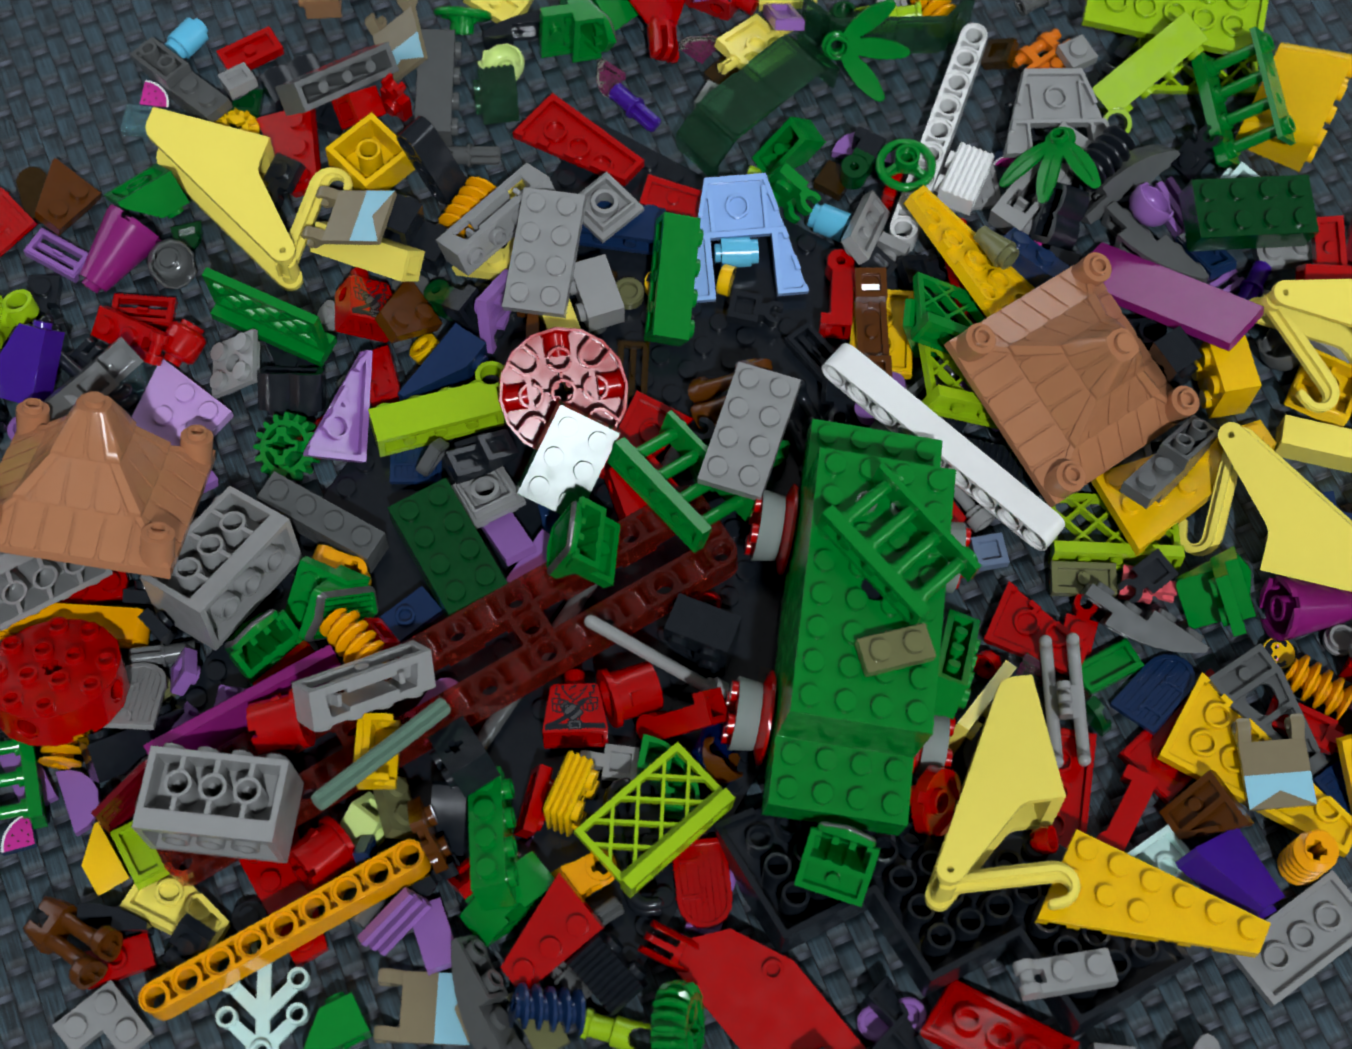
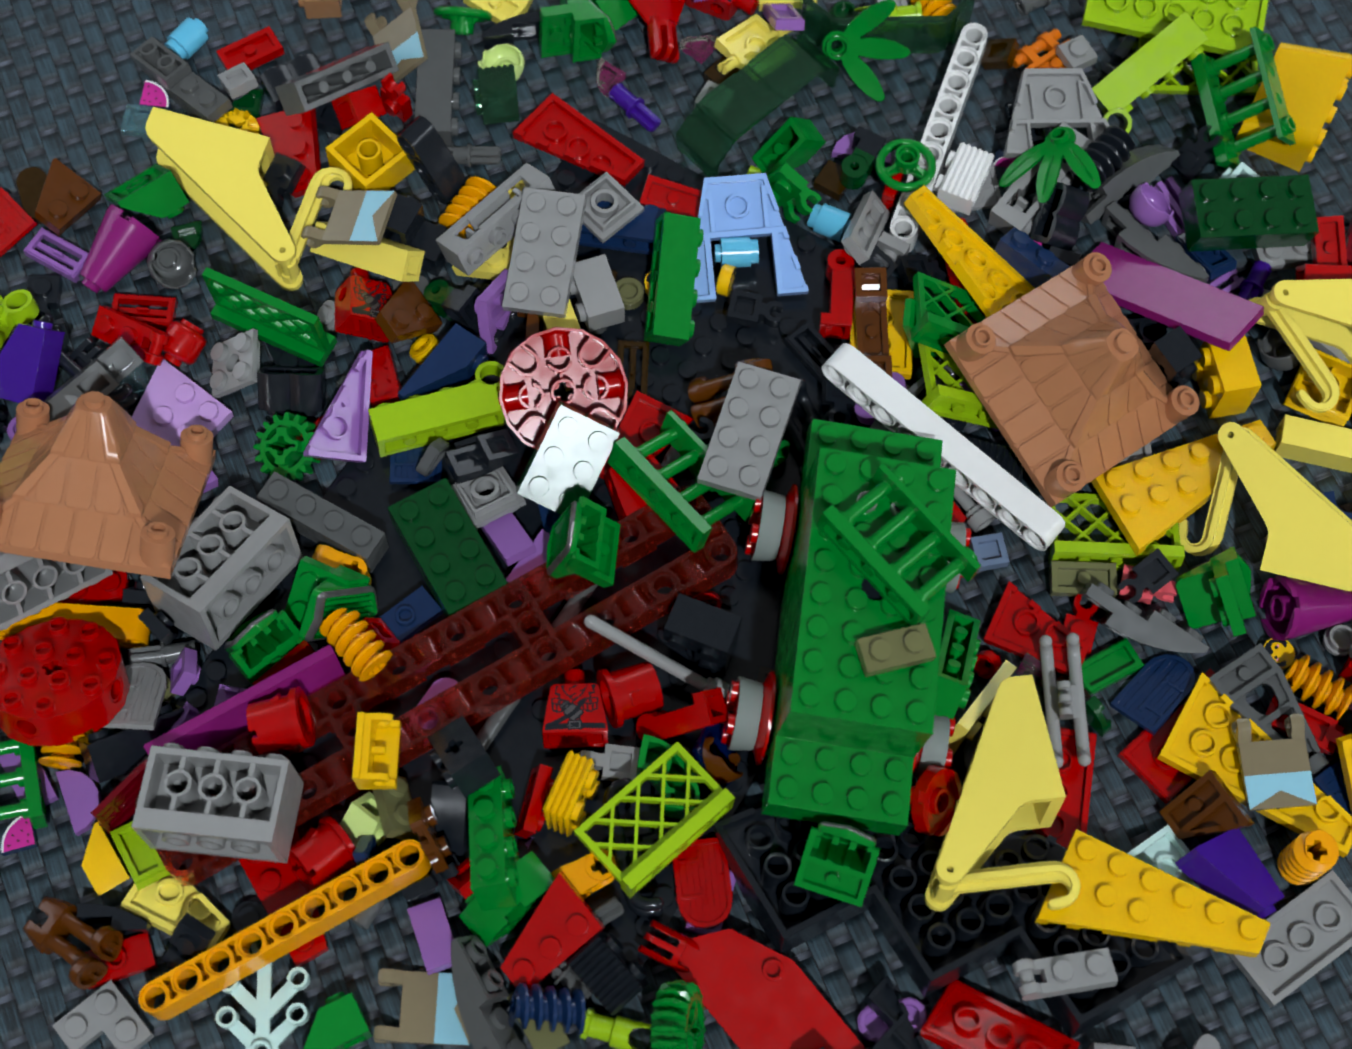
light grey brick [292,640,436,732] -> none
sand green axle [311,698,451,810] -> none
medium lavender tile [357,887,432,956] -> none
olive cone [973,226,1020,270] -> none
red hinge [1030,825,1059,854] -> none
red leg [1096,764,1159,852] -> none
dark grey slope [1120,415,1219,509] -> none

